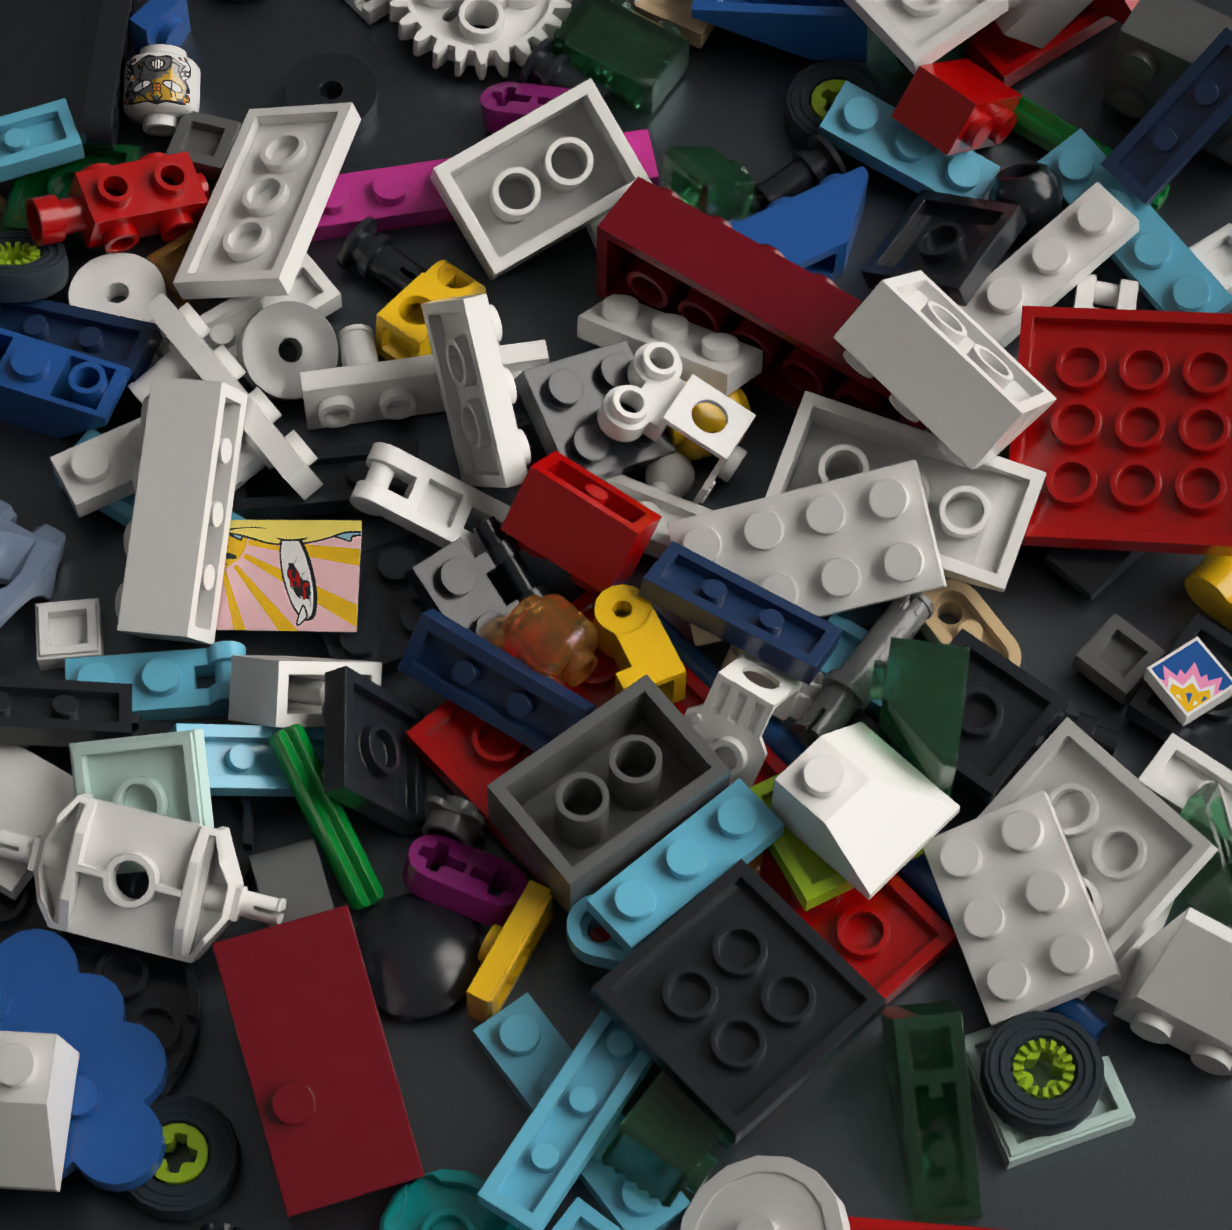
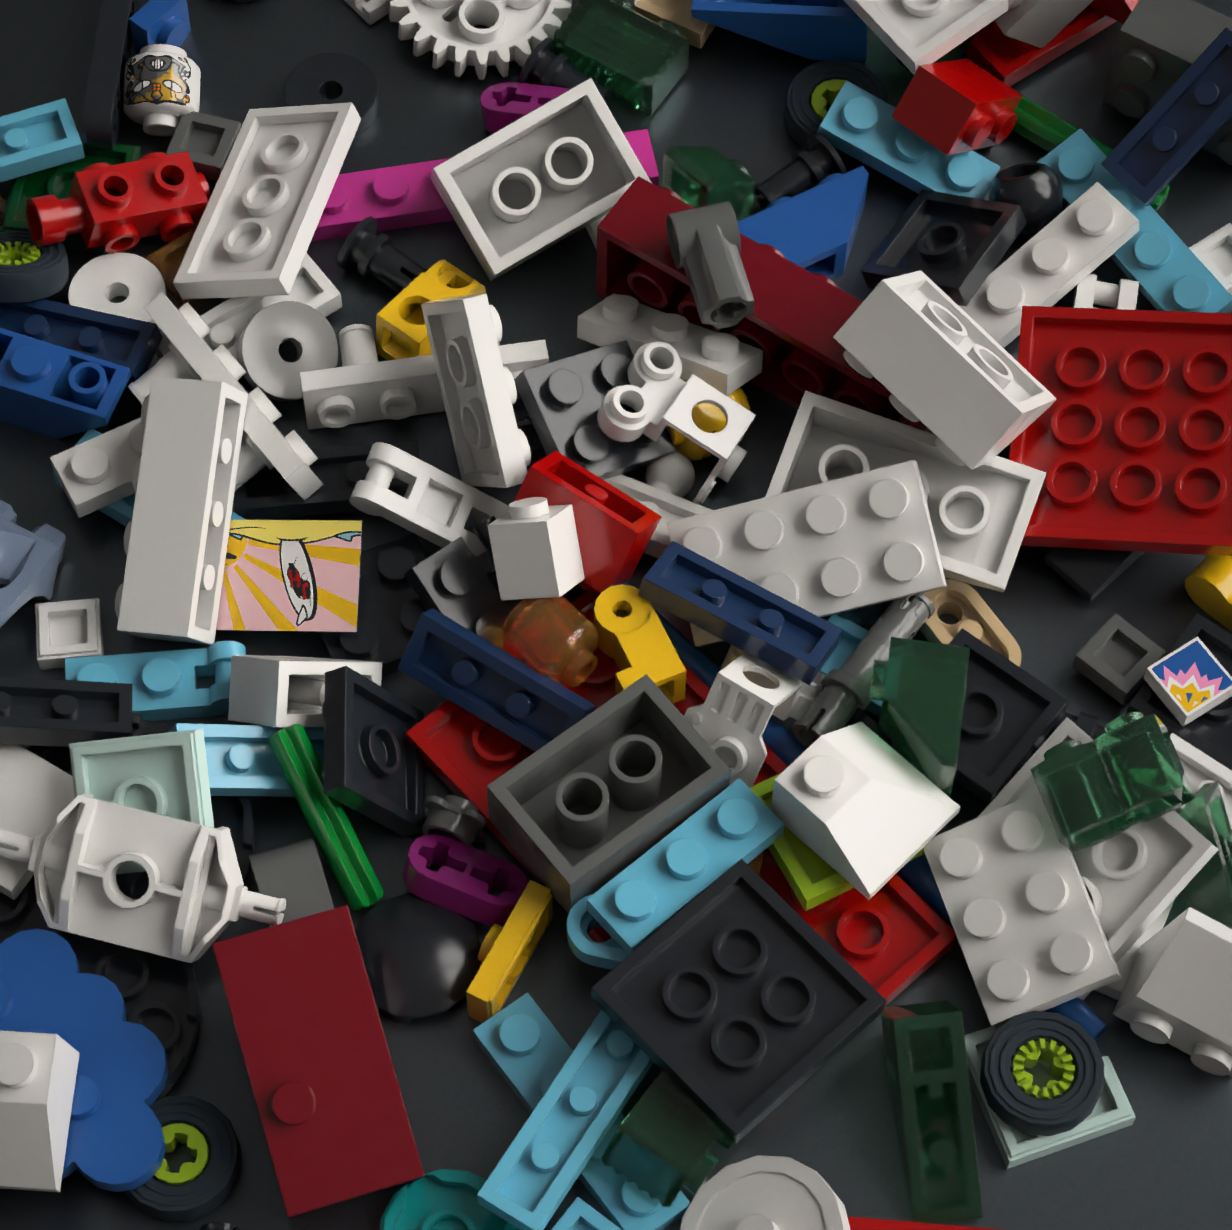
none -> white brick [487,497,585,601]
none -> dark grey piece [666,201,755,329]
none -> clear green brick [1030,712,1196,852]

